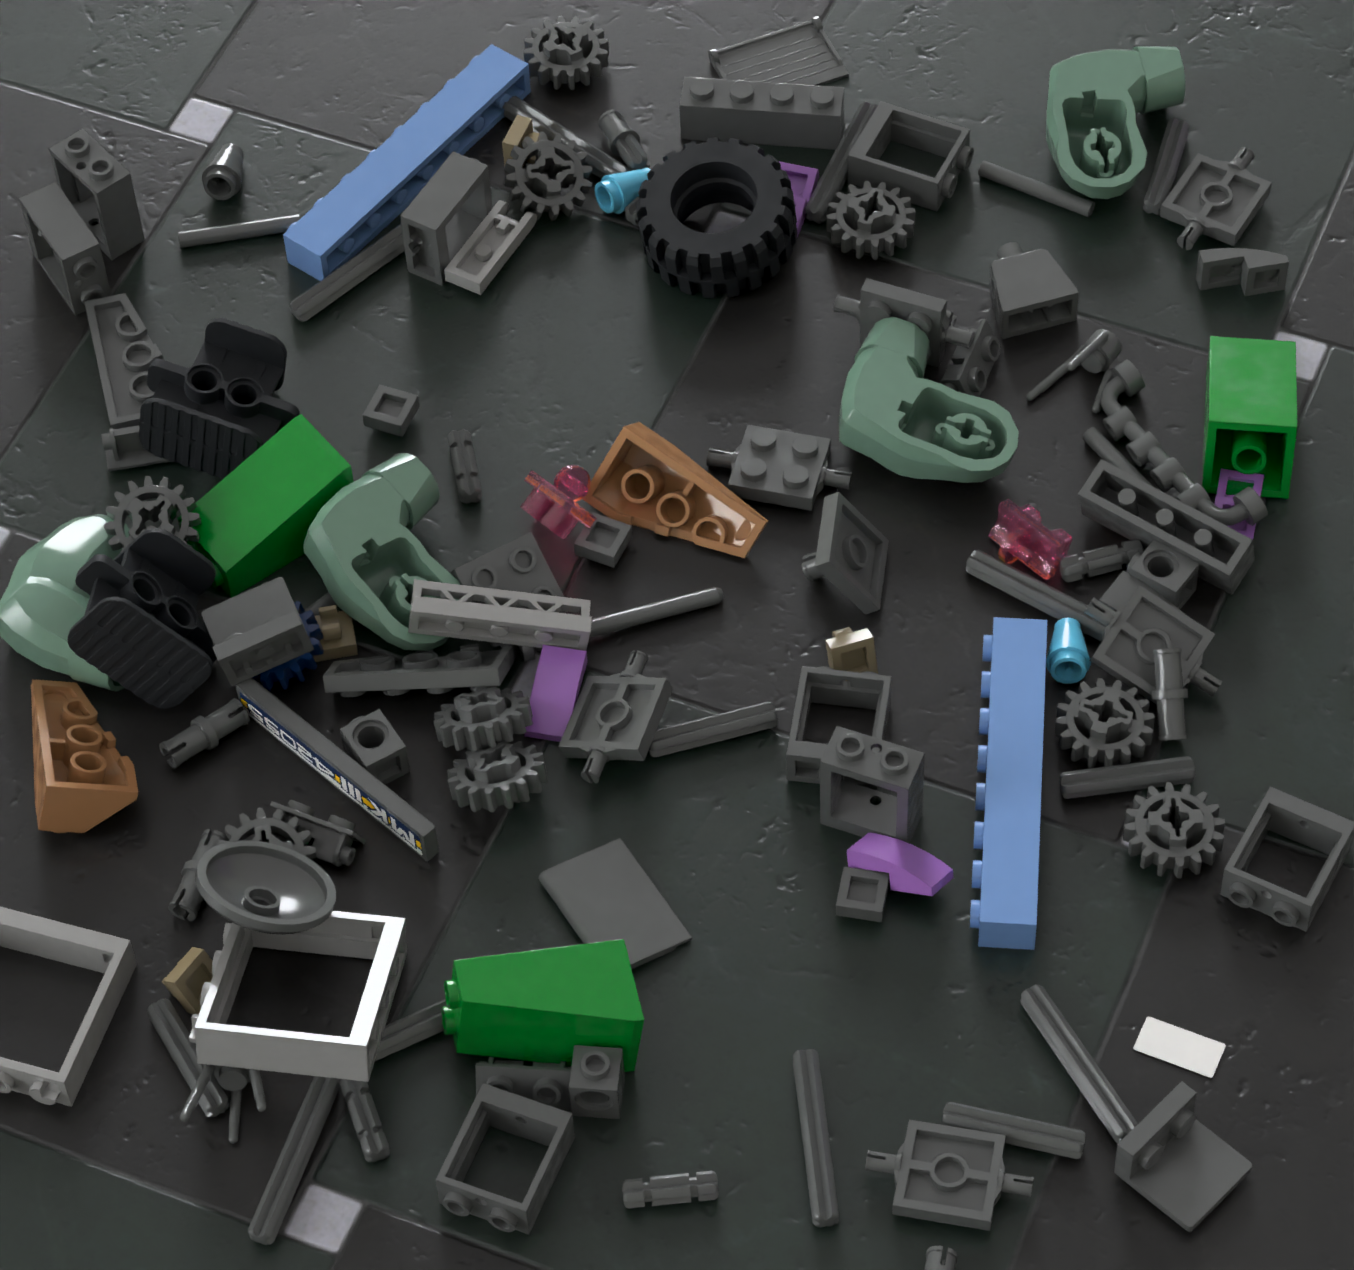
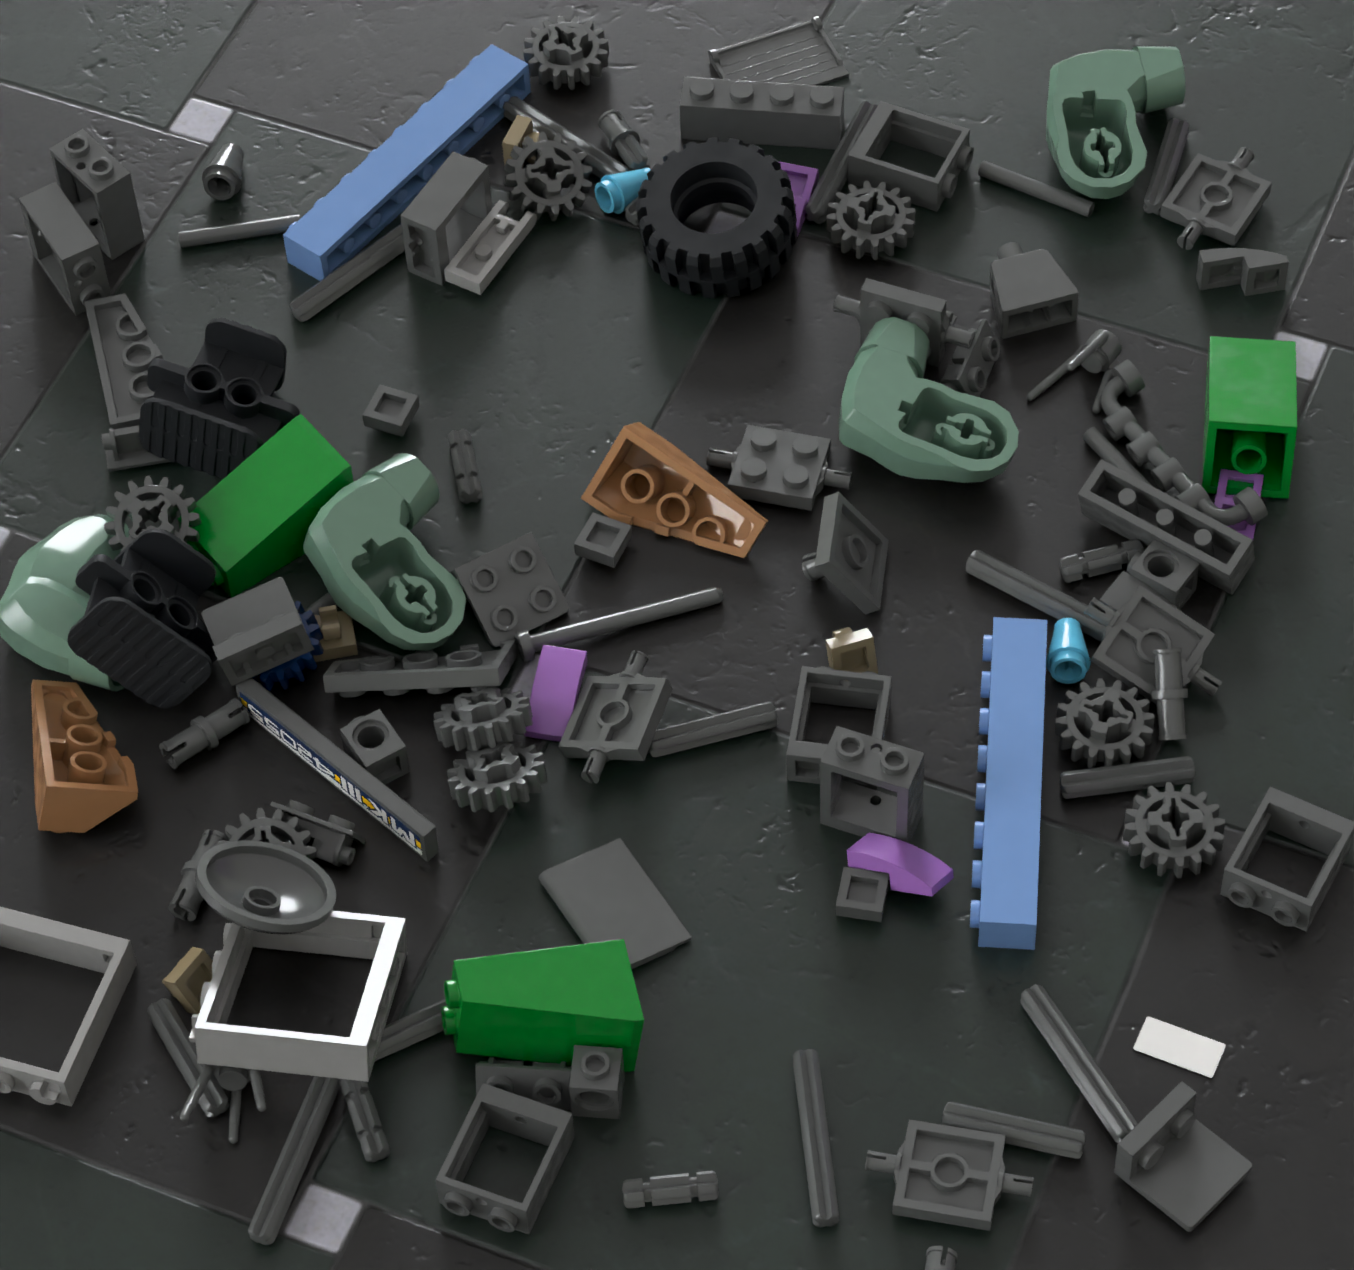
light grey fence [408,579,592,651] -> none
clear pink hips [520,465,597,540] -> none
clear pink hips [988,499,1072,581] -> none

